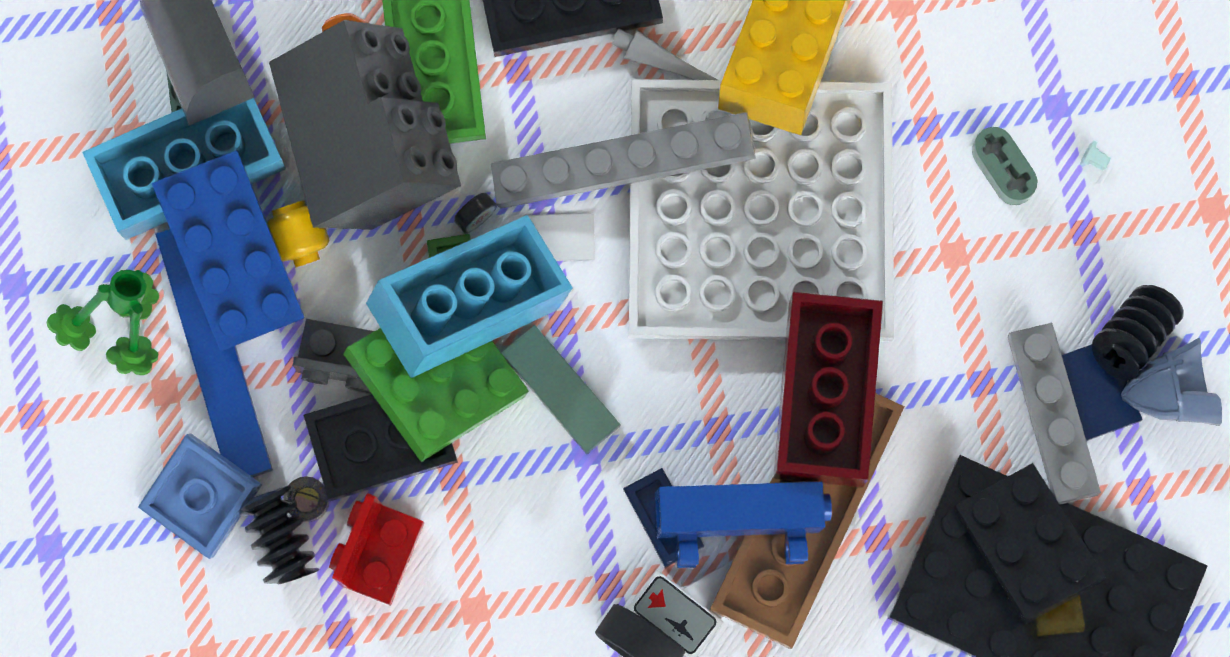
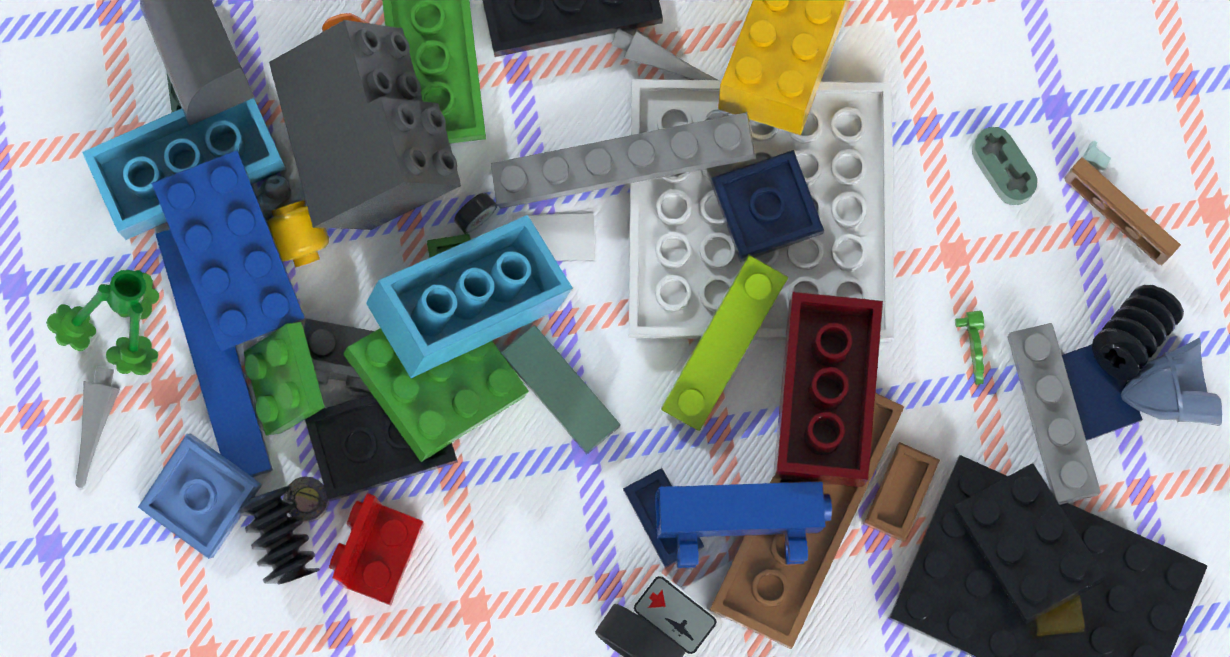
none -> light grey piece [75,366,120,488]
none -> bright green plate [244,322,325,436]
none -> light grey arm [257,175,291,221]
none -> lime plate [661,255,788,431]
none -> dark blue tile [710,150,824,262]
none -> medium nougat tile [863,442,940,542]
none -> bright green piece [955,310,984,385]
none -> medium nougat tile [1064,157,1181,266]

